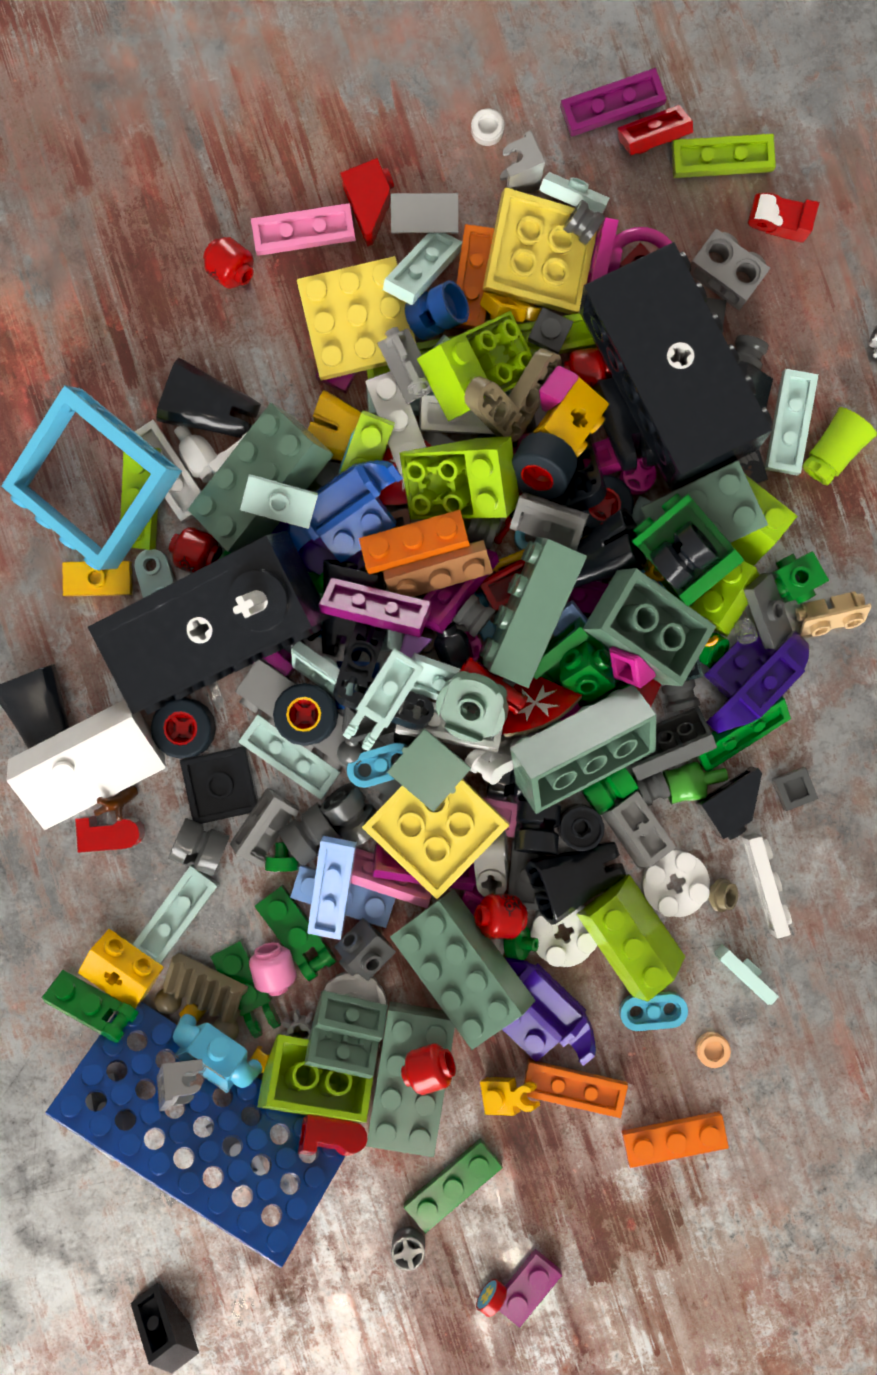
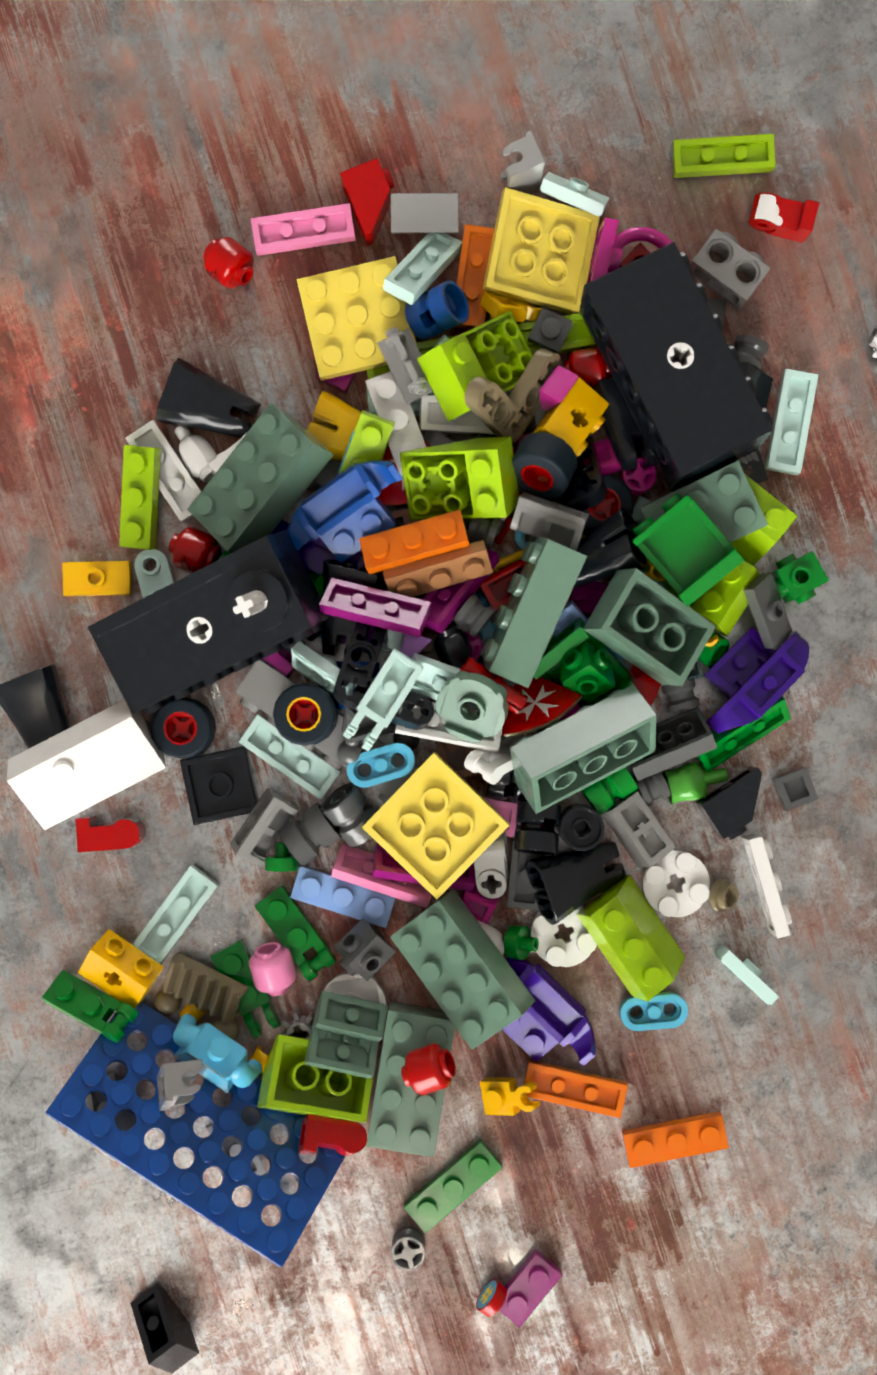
medium azure window [1,385,182,570] -> none
reddish brown bar [94,785,138,821] -> none
dark grey wheel [168,818,230,876] -> none
light aqua plate [240,474,318,529] -> none
light blue plate [307,836,357,940] -> none
sand green piece [387,728,471,812] -> none
white tile [471,108,505,146] -> none
red head [474,893,528,939] -> none
magenta plate [560,68,667,137] -> none
dark grey wheel [563,200,605,245] -> none
dark pink slope [609,647,656,688] -> none
red plate [617,104,693,156] -> none
black wheel [650,521,719,589] -> none
light nougat tile [695,1032,731,1068] -> none
clear rock [734,619,758,644] -> none
tan hinge [795,591,872,636] -> none
lime plant [802,407,877,486] -> none

